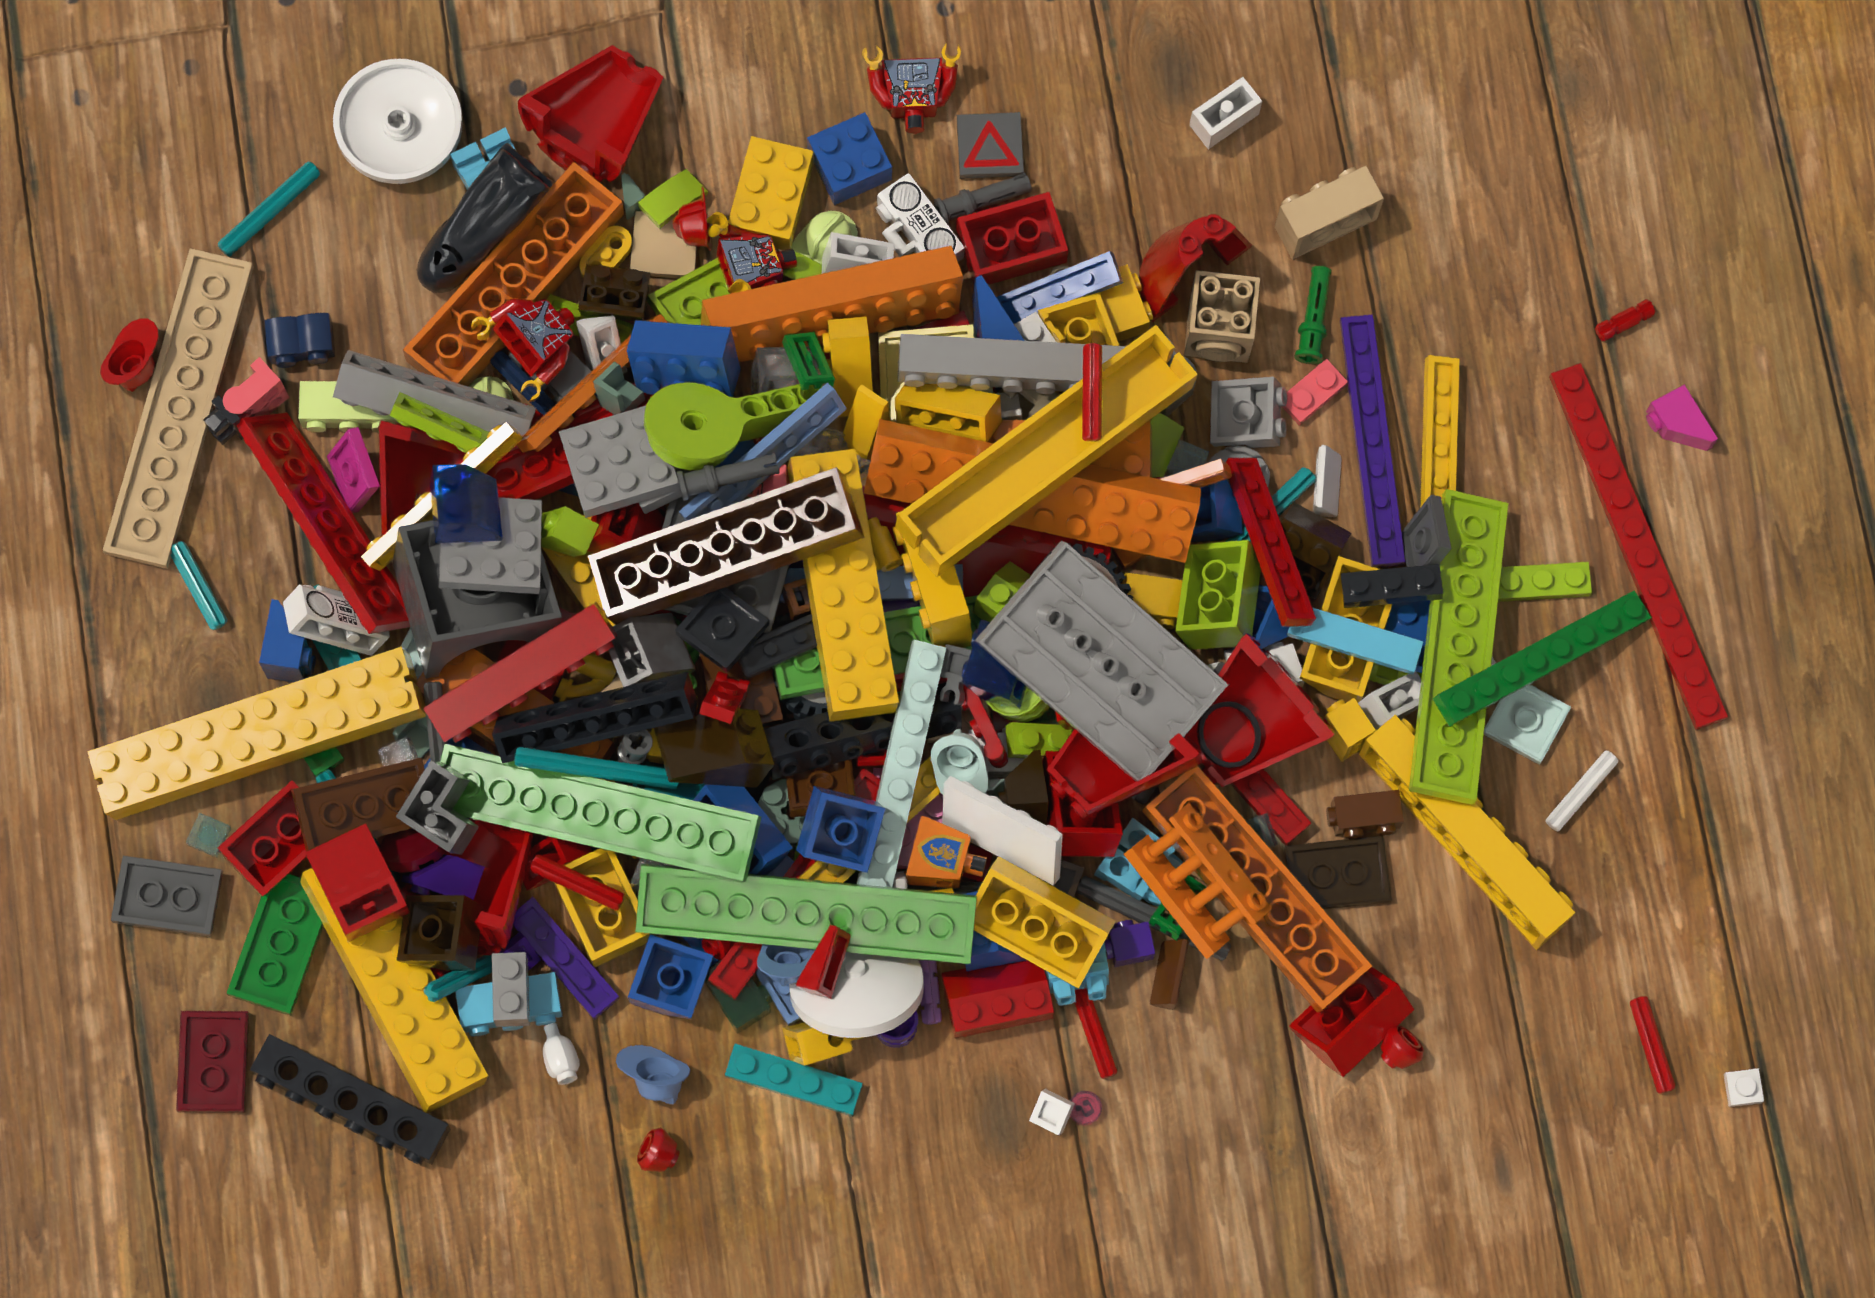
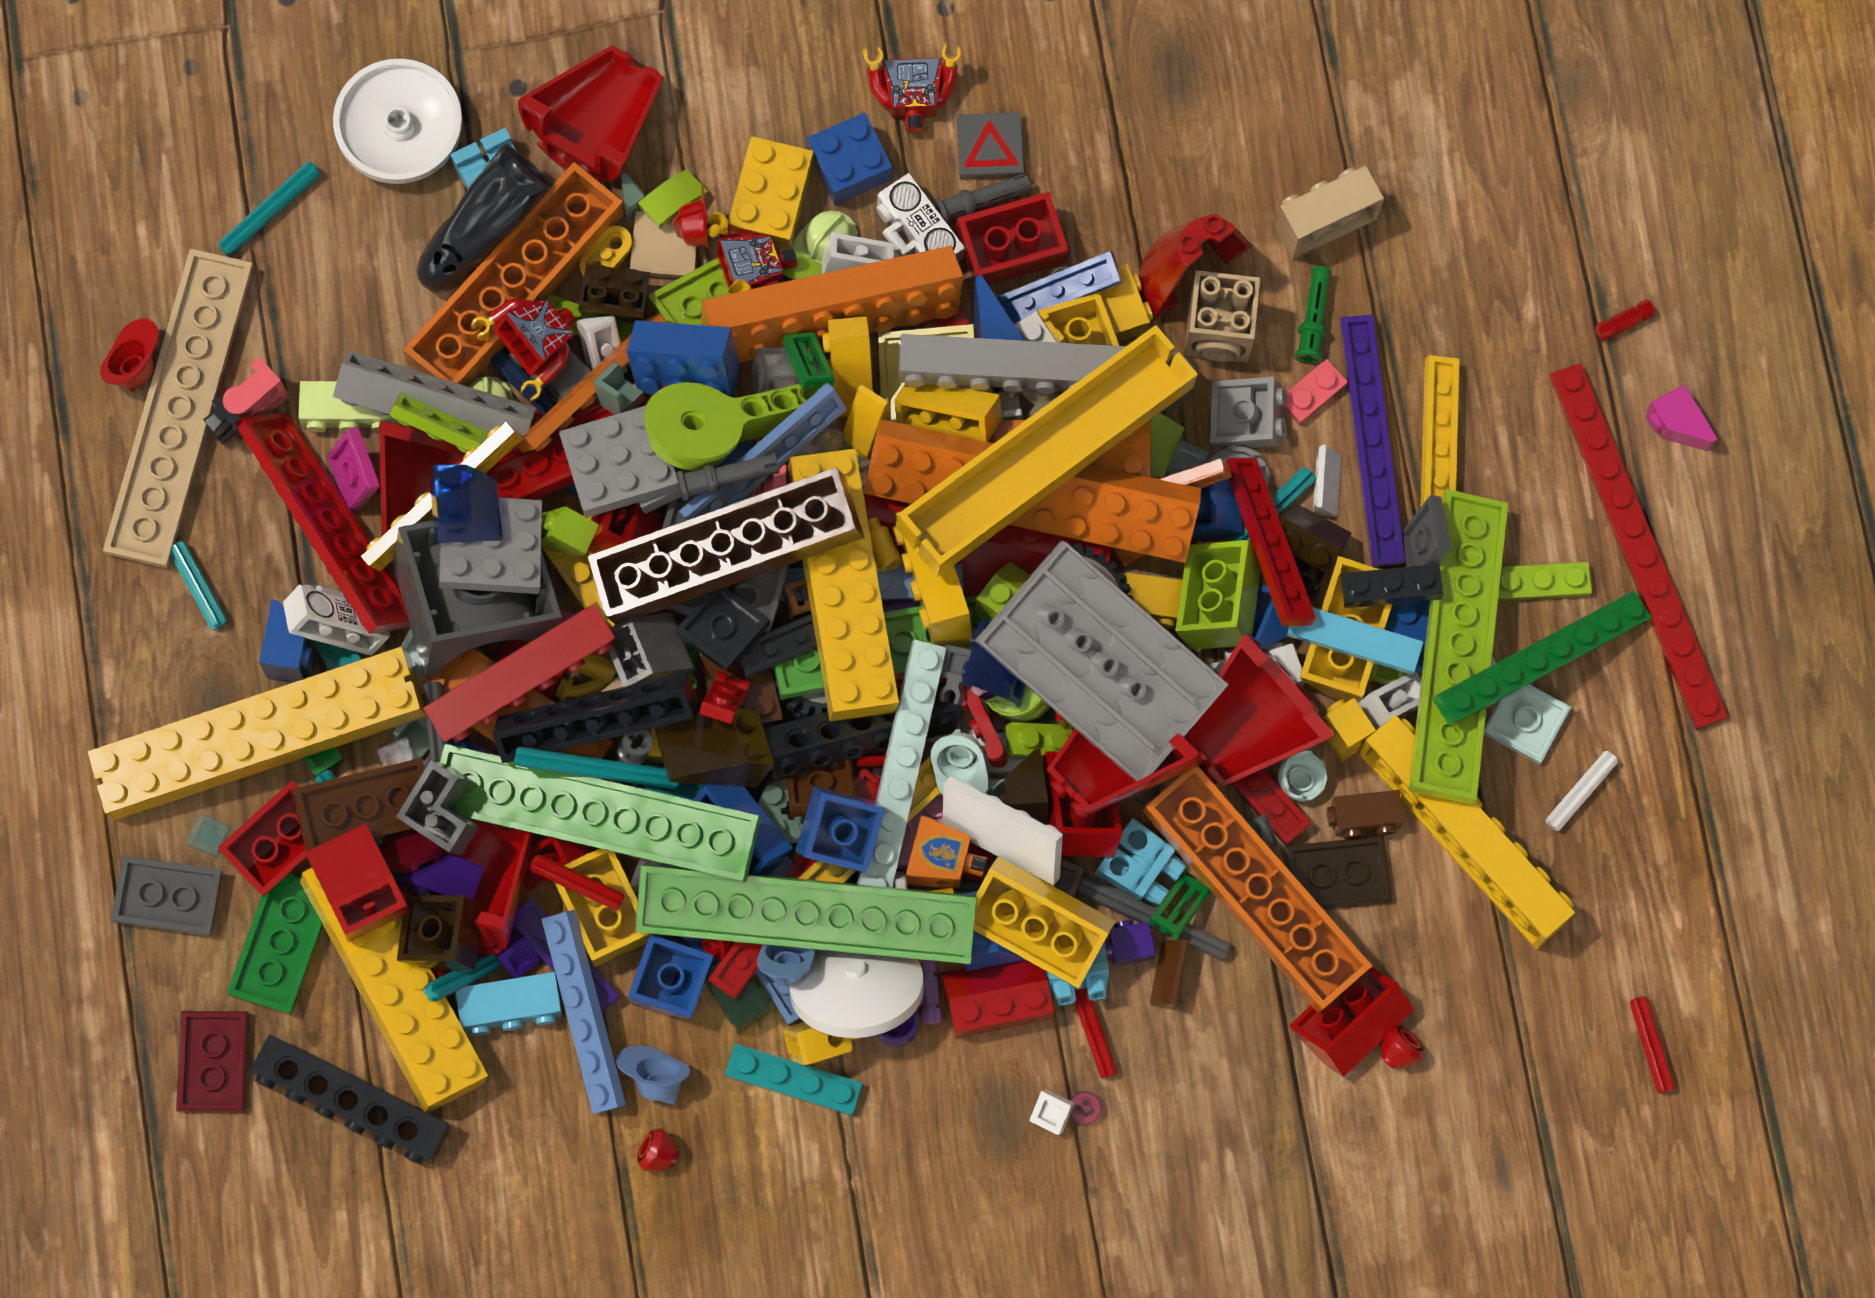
dark blue brick [264,313,335,368] -> none
light grey brick [492,952,530,1027] -> none
white plant [543,1023,580,1085] -> none
red slope [796,925,851,999] -> none
red axle [1082,343,1102,442] -> none
orange fence [1124,803,1273,959] -> none
white brick [1189,77,1262,149] -> none
black piece [1197,701,1261,768] -> none
white plate [1723,1068,1764,1107] -> none
none -> medium blue plate [541,910,626,1114]
none -> light aqua hair [1278,750,1328,802]

